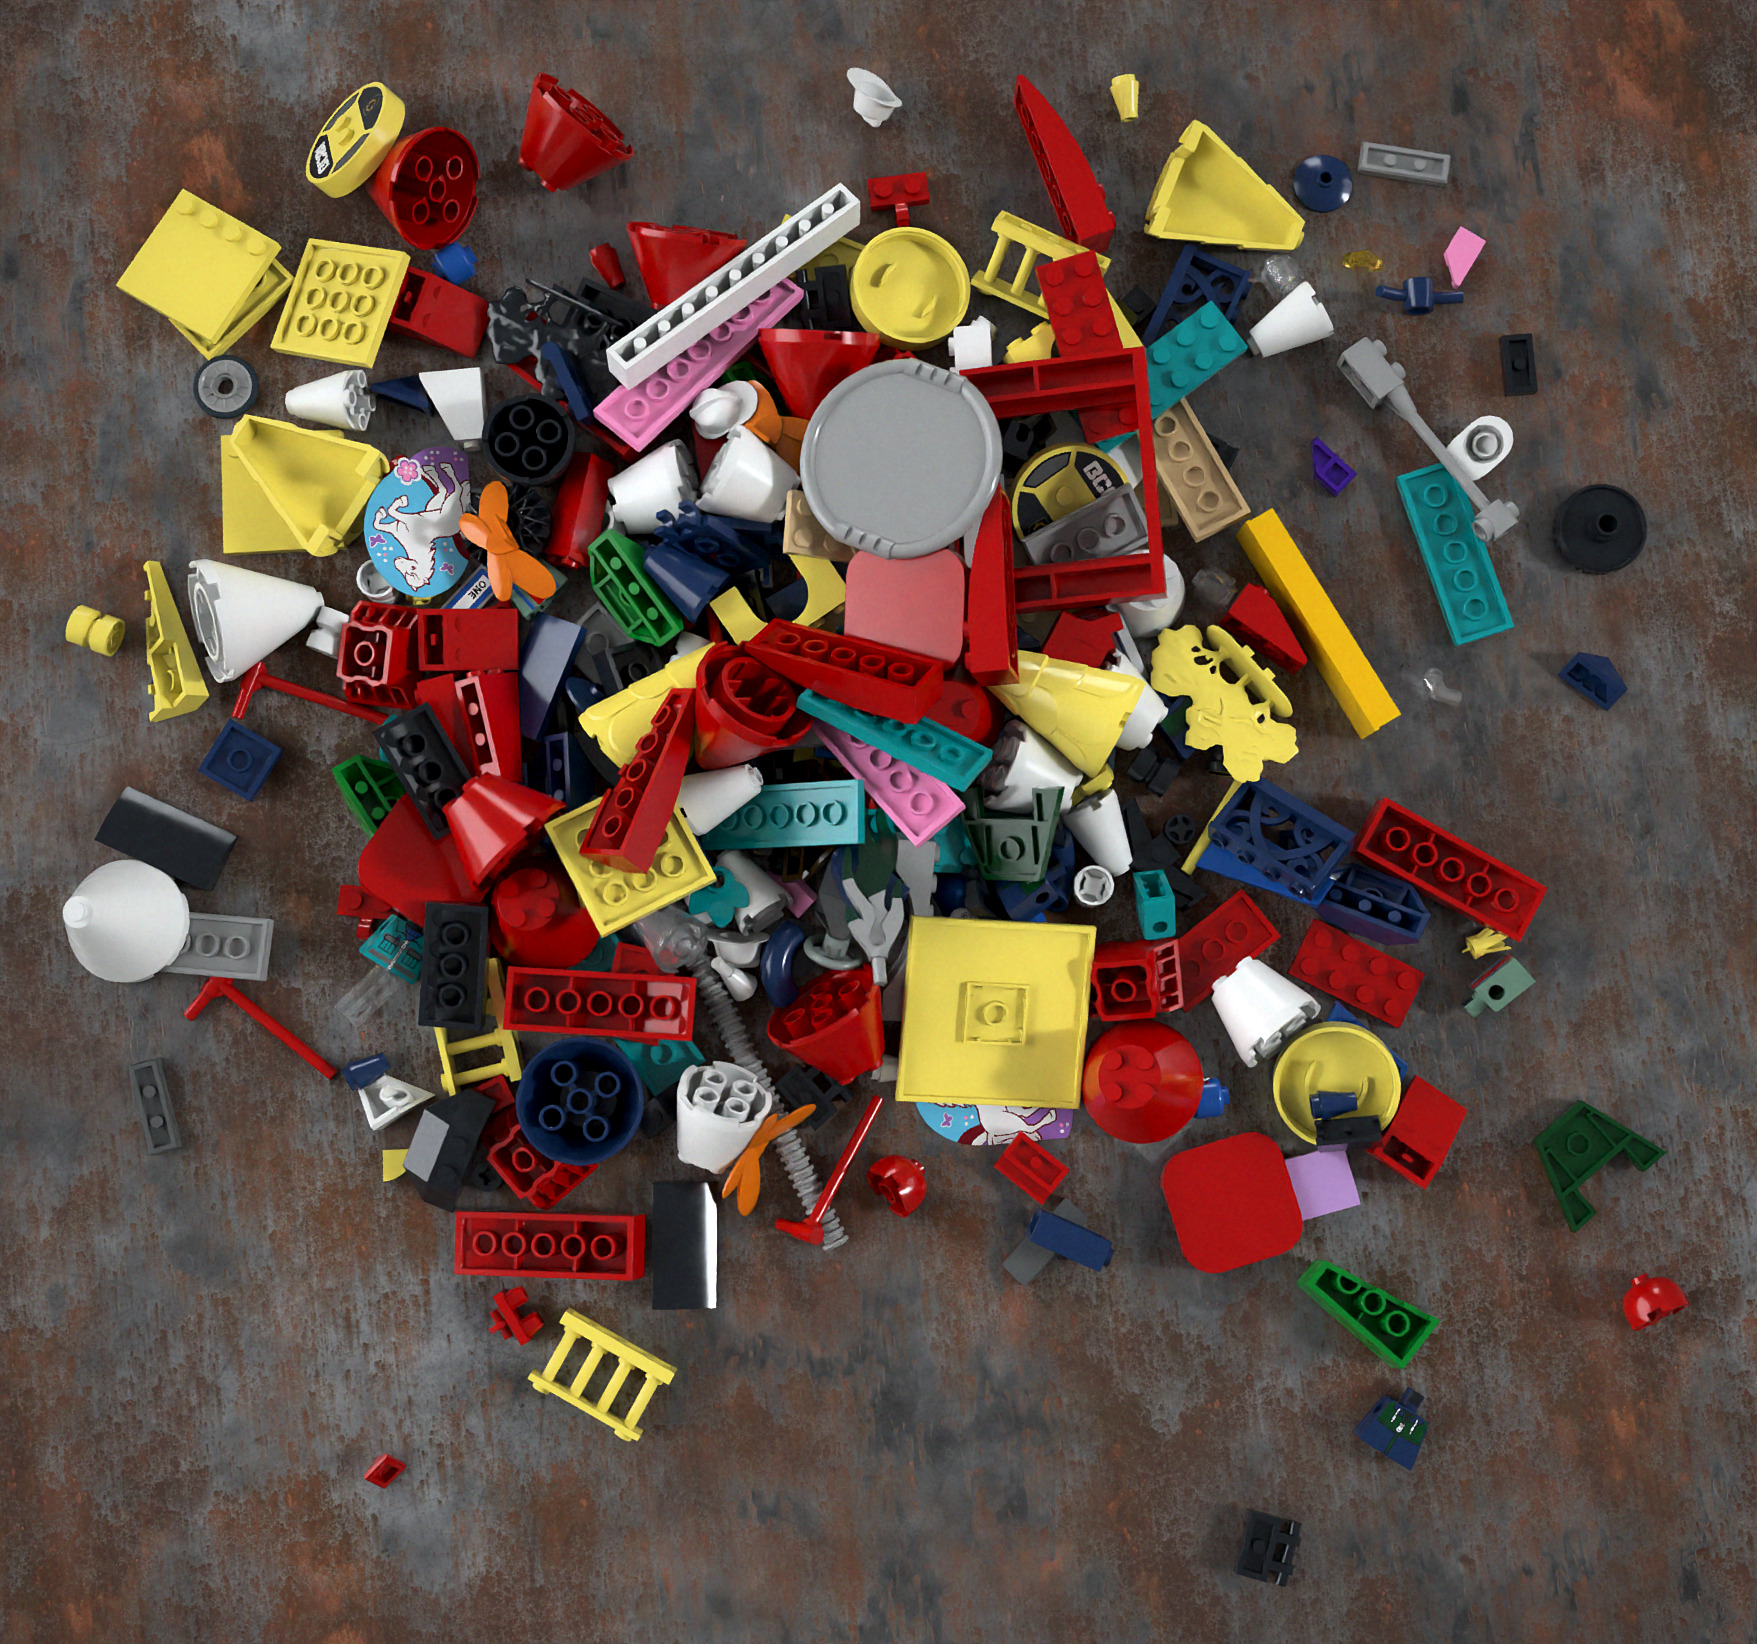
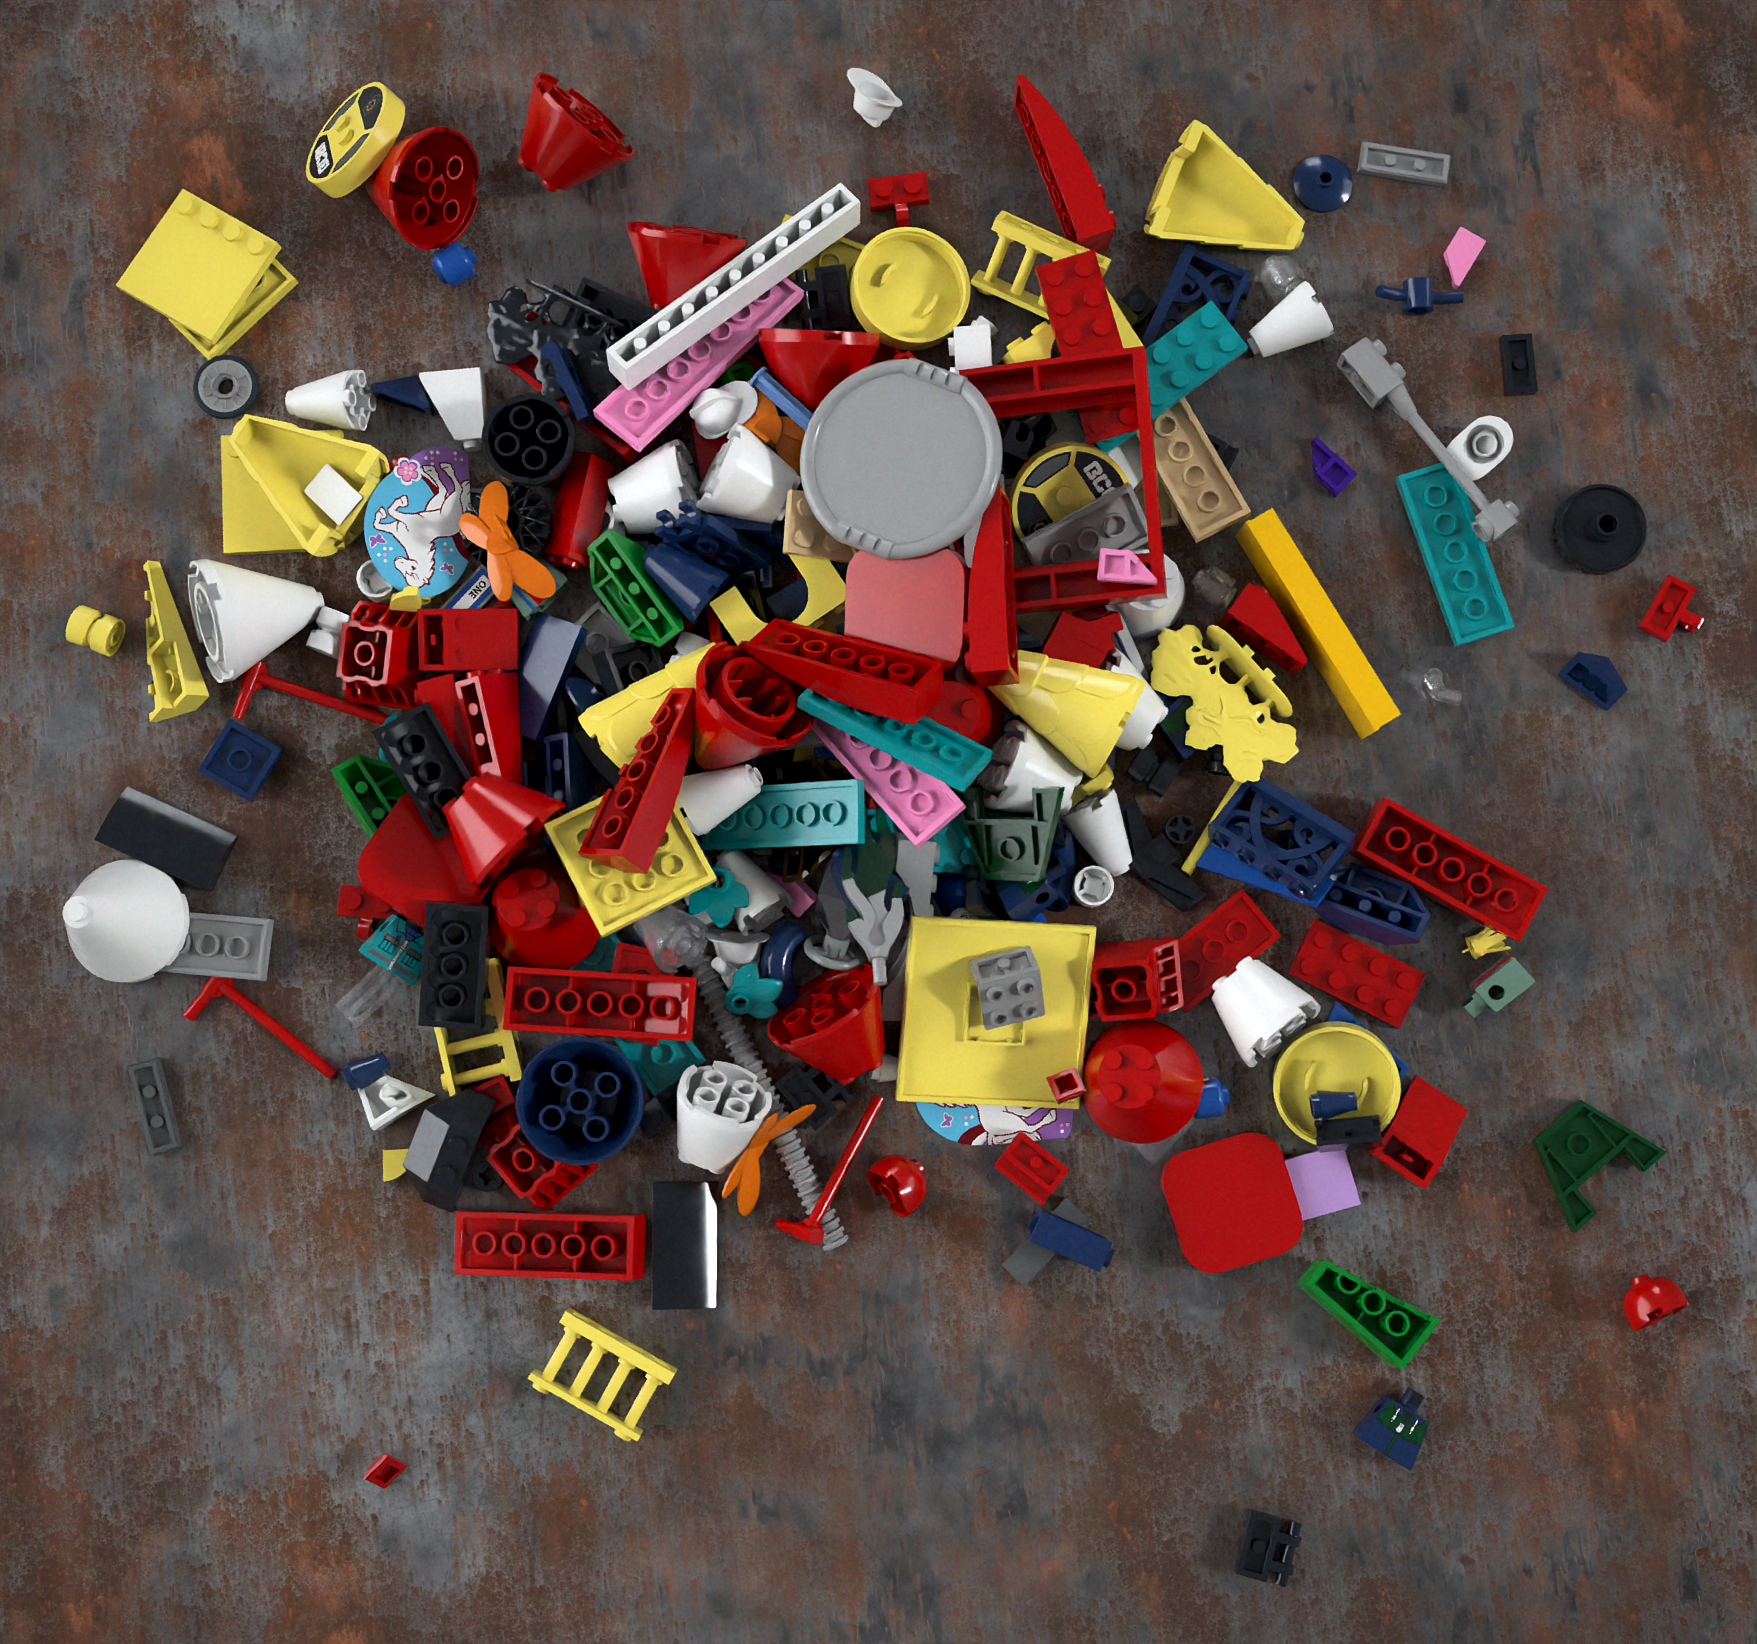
light yellow plate [270,238,411,368] -> none
red slope [387,266,490,360] -> none
red hips [488,1285,545,1346] -> none
red cone [588,242,627,290] -> none
light yellow cone [1110,74,1139,122] -> none
teal torso [1133,869,1176,940] -> none
clear yellow tile [1342,249,1385,272] -> none
none -> white sticker [304,464,362,525]
none -> light yellow tile [389,586,422,612]
none -> teal plate [724,962,783,1018]
none -> medium blue axle [749,367,813,432]
none -> light grey bracket [969,945,1045,1030]
none -> red slope [1046,1067,1087,1105]
none -> bright pink tile [1097,548,1157,585]
none -> red plate [1637,574,1704,642]

